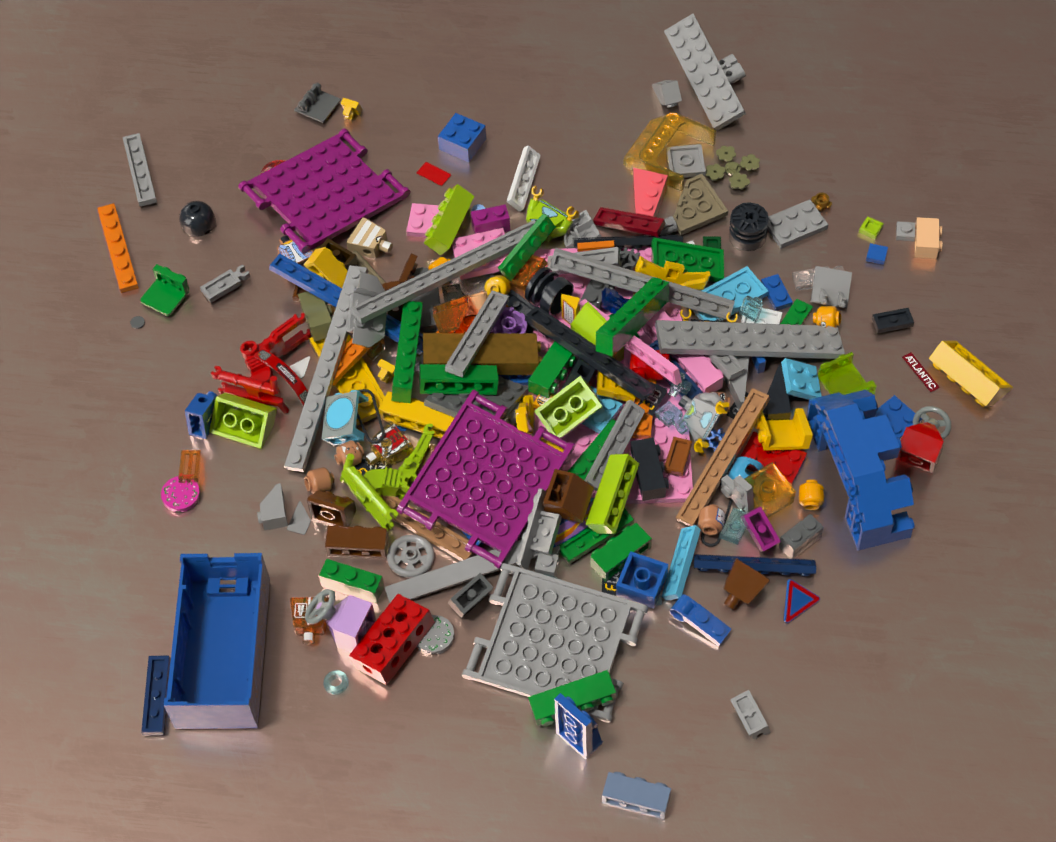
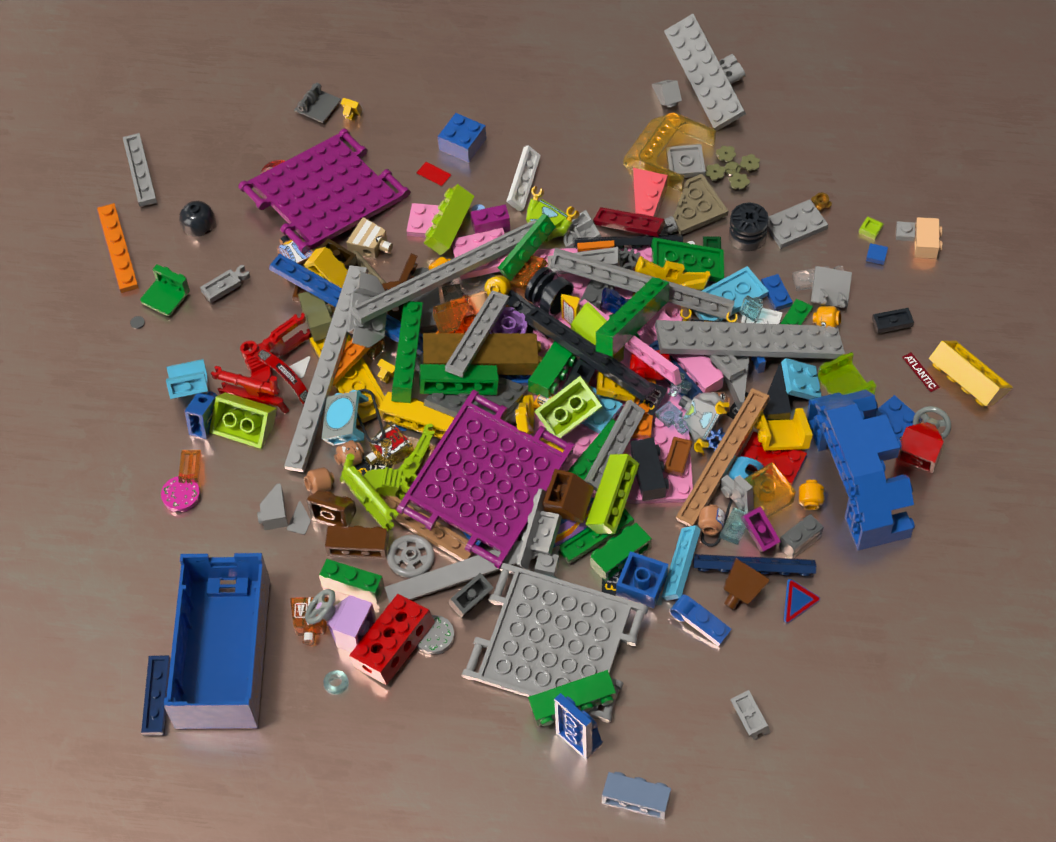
none -> medium azure panel [166,359,208,399]

